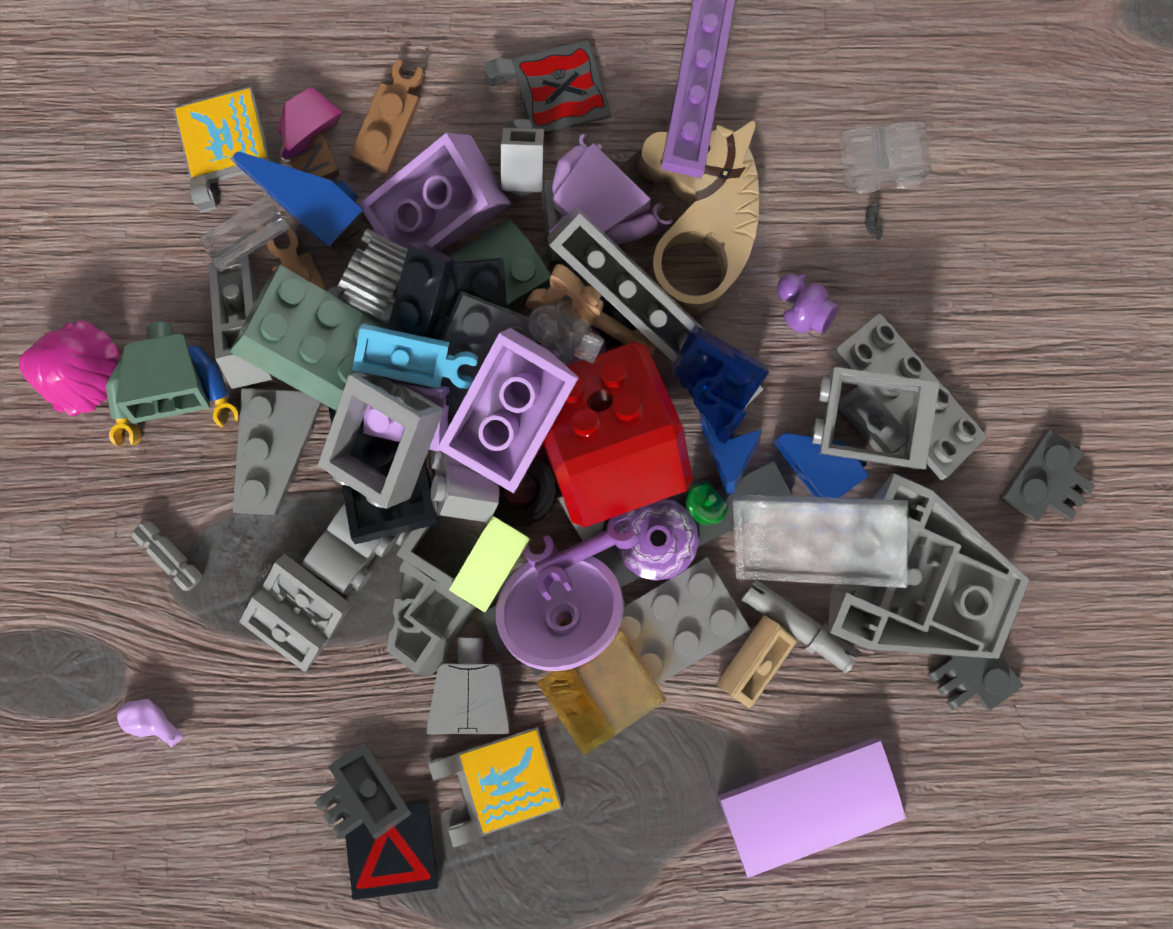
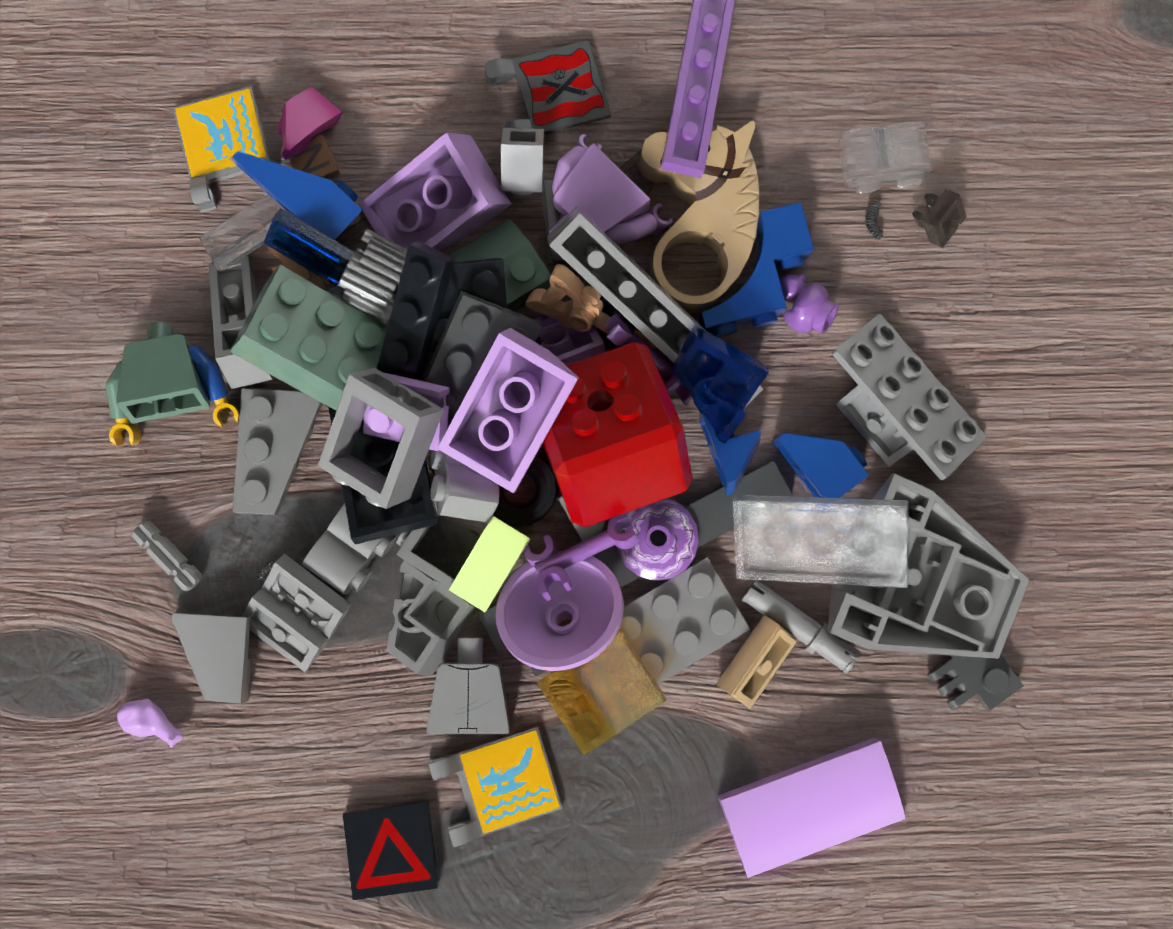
dark pink hair [19,320,120,416] -> none
dark grey hinge [315,742,412,840] -> none
medium nougat plate [349,59,424,175] -> none
medium azure plate [352,324,478,389] -> none
clear hips [528,301,604,365] -> none
green piece [685,481,729,526] -> none
light grey window [812,367,940,469] -> none
dark grey hinge [1000,429,1095,522] -> none
none -> light grey slope [172,613,252,704]
none -> clear blue tile [263,208,354,286]
none -> medium lavender bar [604,313,698,405]
none -> blue arch [698,202,814,338]
none -> clear smoke tile [912,189,967,248]

